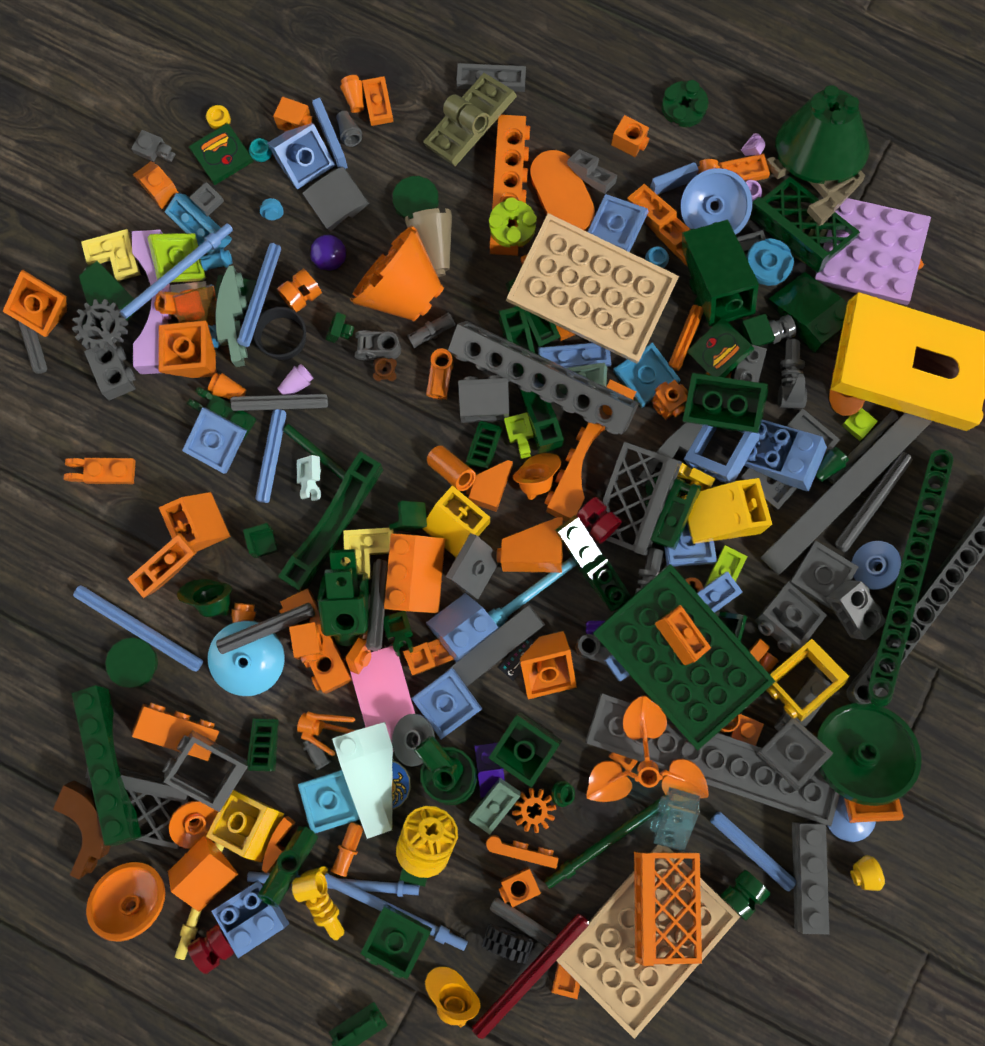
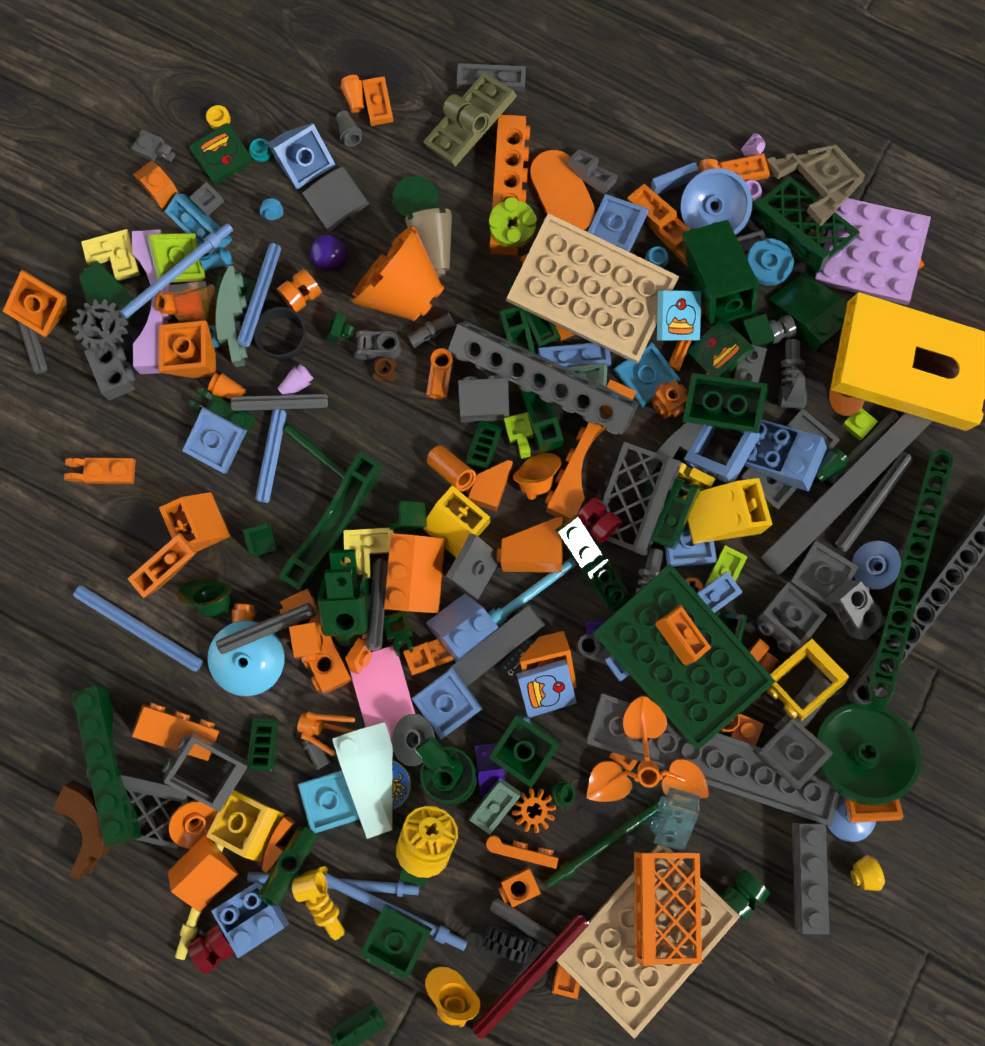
orange dish [86,862,165,941] -> none
dark green tile [105,638,158,688] -> none
orange brick [273,97,312,131] -> none
light aqua plate [297,455,321,501] -> none
medium blue tile [312,98,348,169] -> none
orange axle [331,822,364,877] -> none
orange brick [611,115,650,157] -> none
dark green plate [662,80,708,127] -> none
medium blue axle [710,812,796,891] -> none
dark green cone [775,85,870,184] -> none
none -> medium blue tile [516,659,576,718]
none -> medium azure tile [657,291,701,340]

